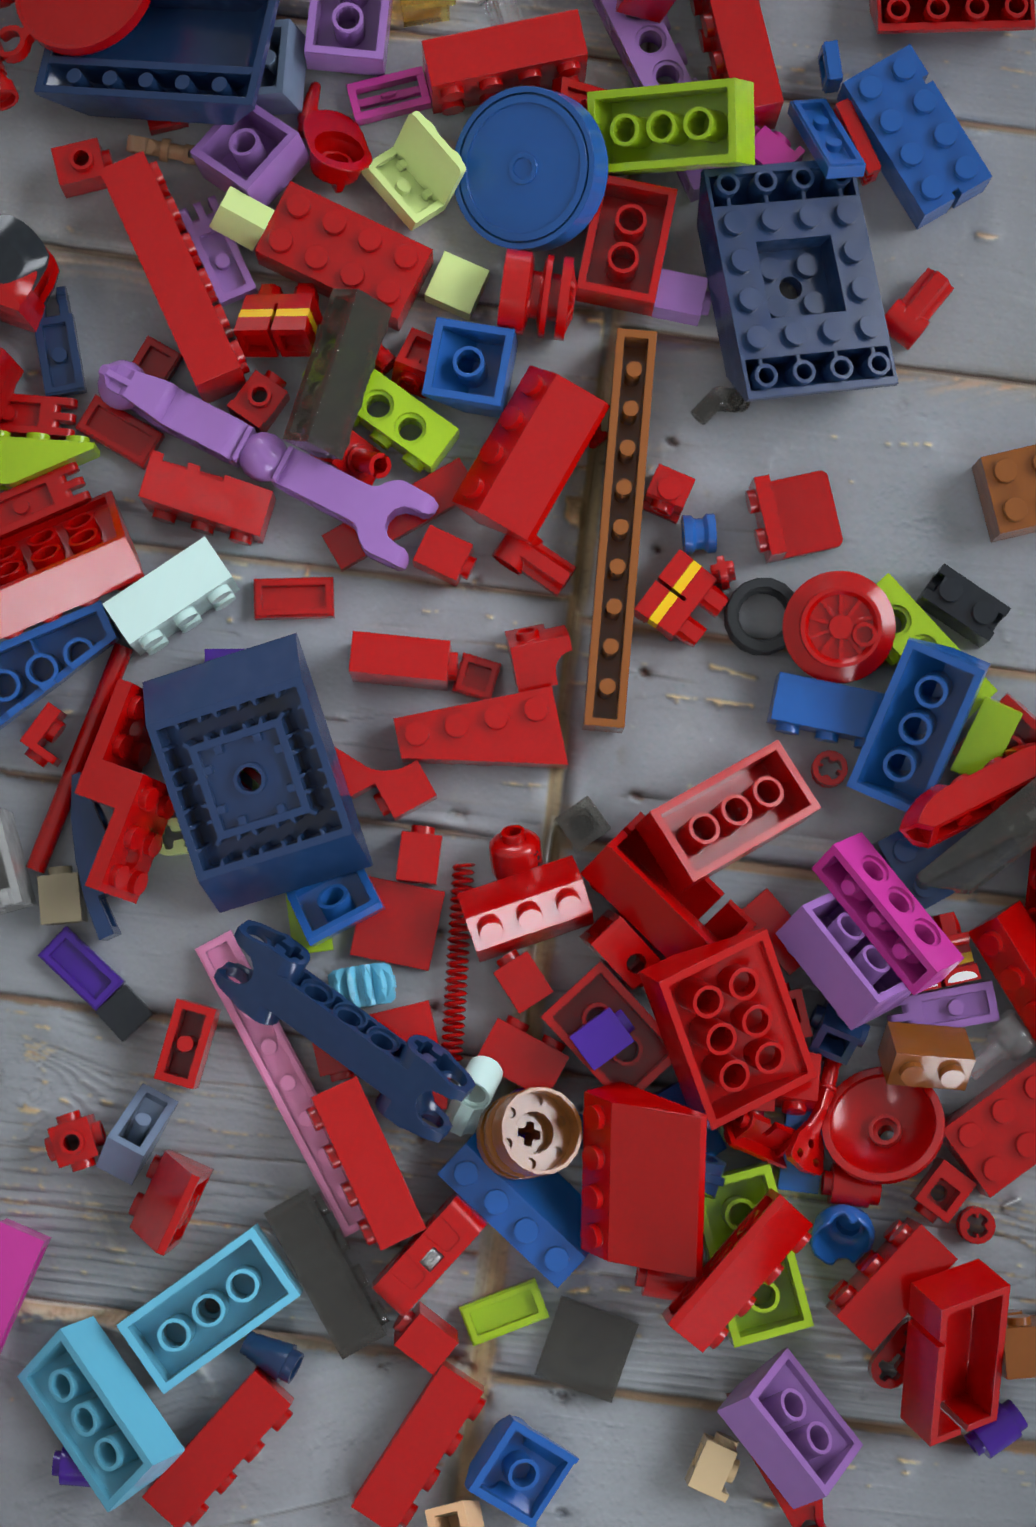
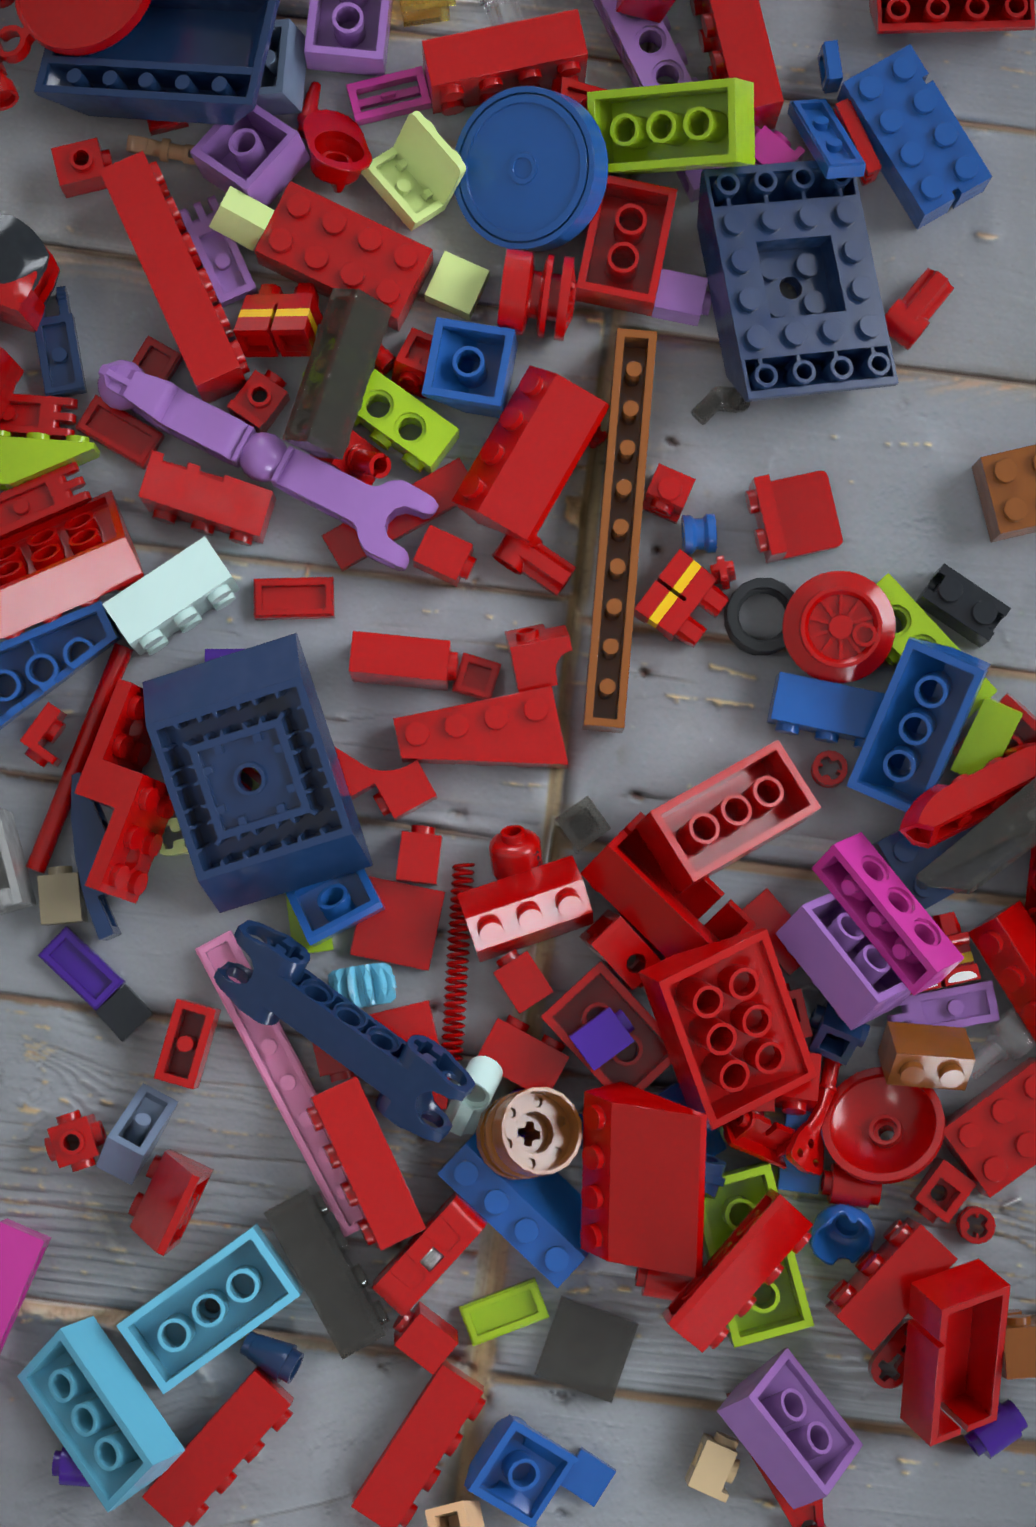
none -> blue tile [561,1447,616,1507]

